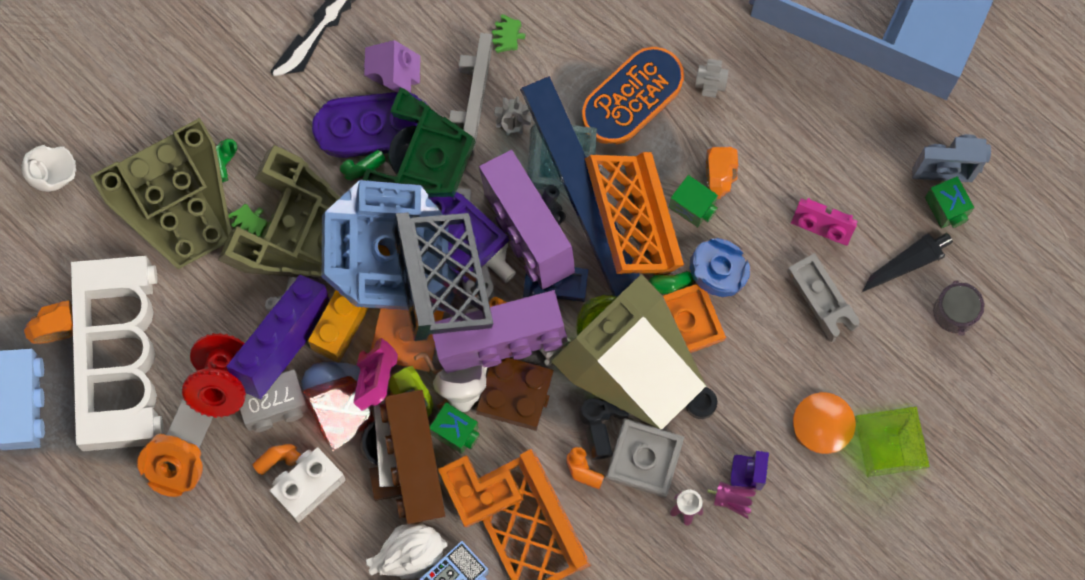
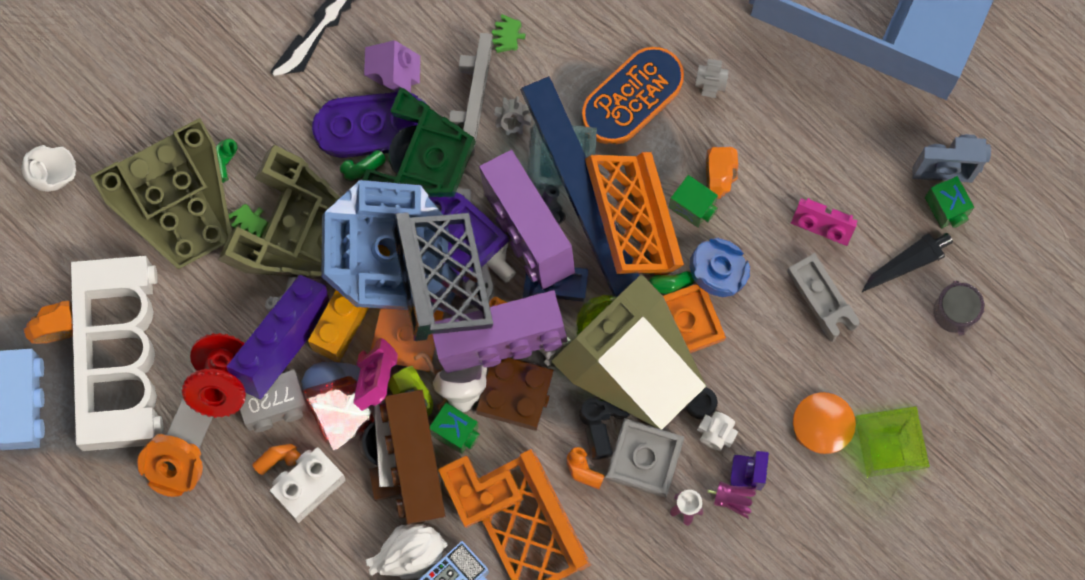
none -> white gear [697,411,738,451]

